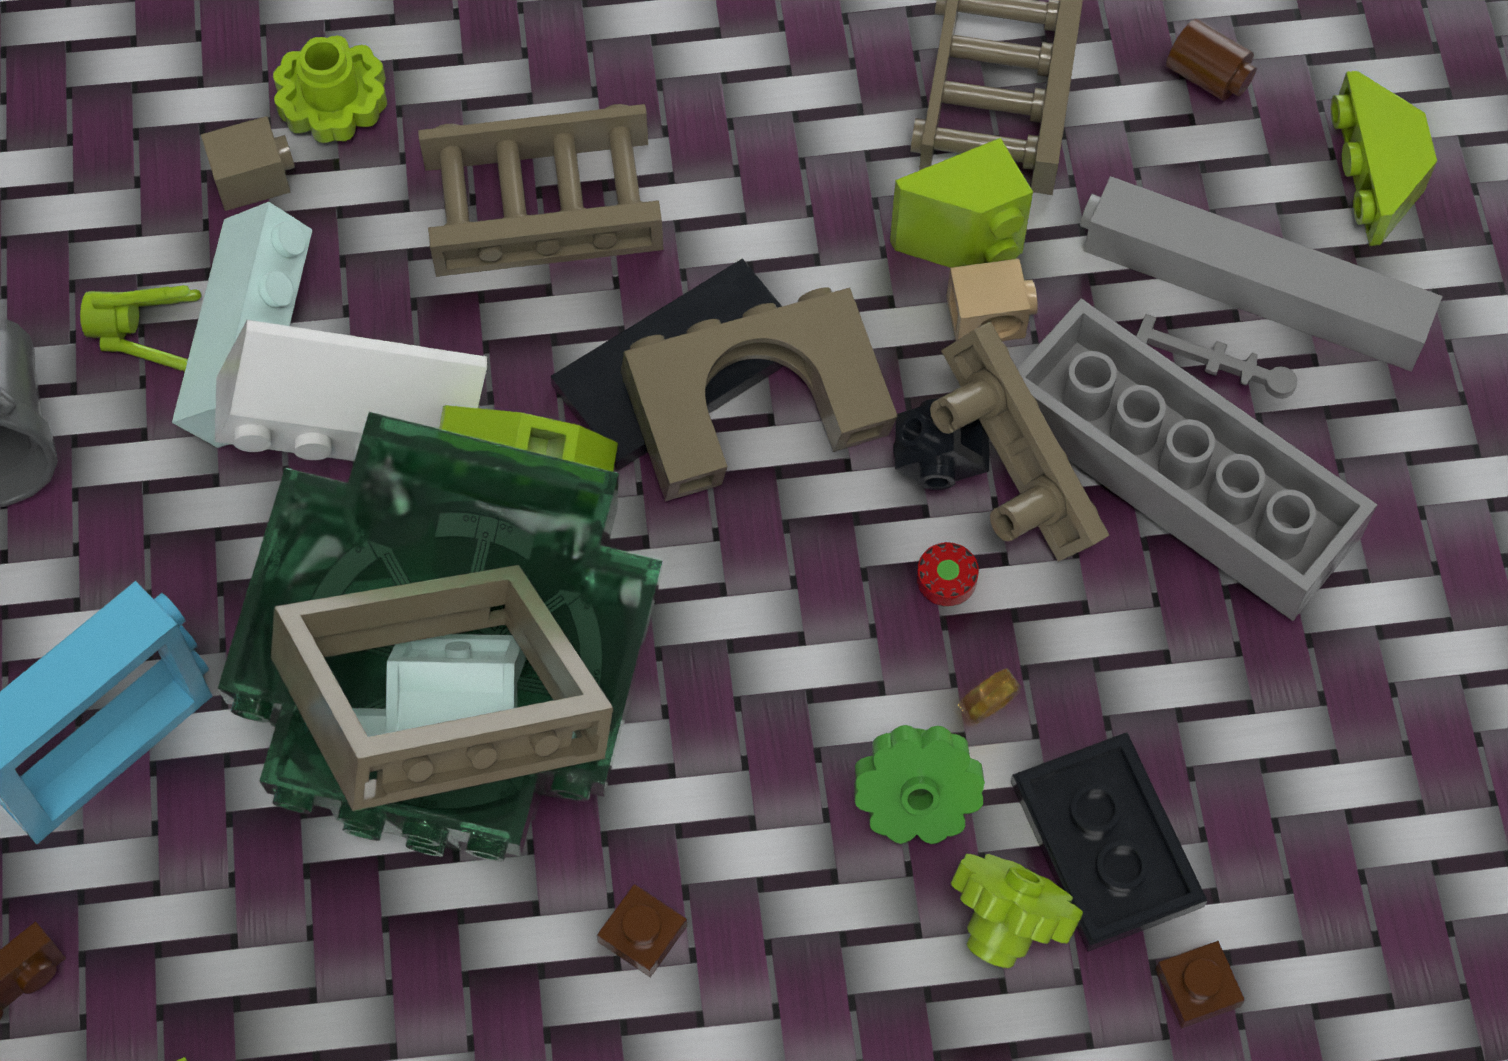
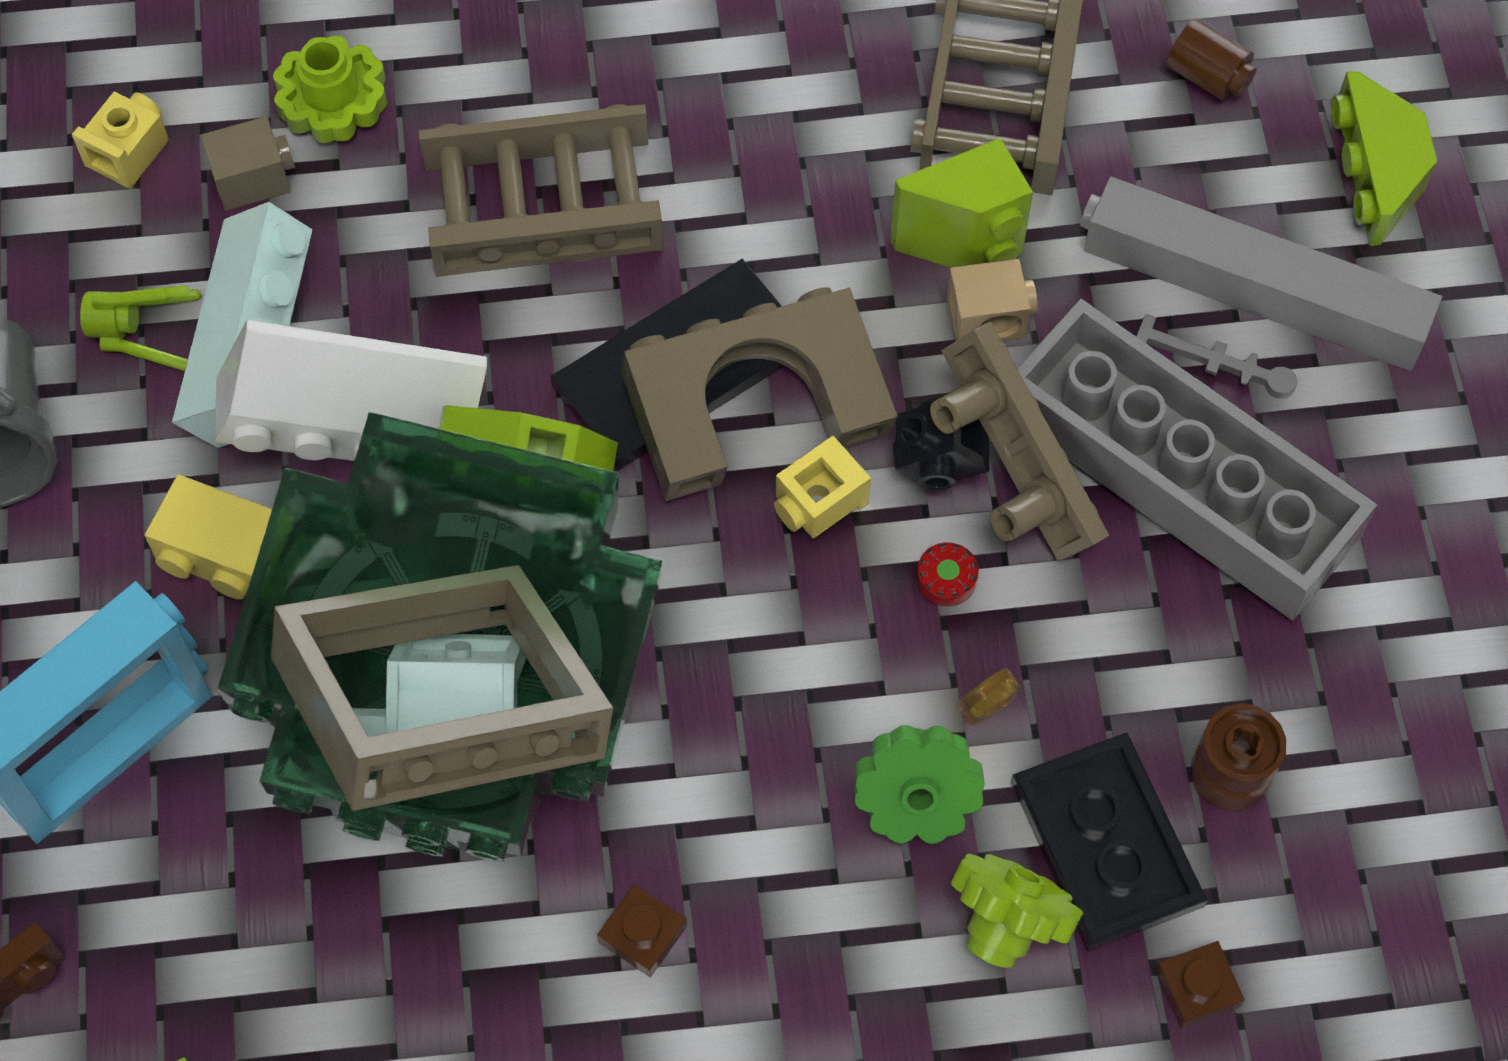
none -> light yellow brick [72,91,169,189]
none -> light yellow brick [144,474,297,602]
none -> light yellow brick [774,436,871,539]
none -> reddish brown wheel [1191,703,1286,811]

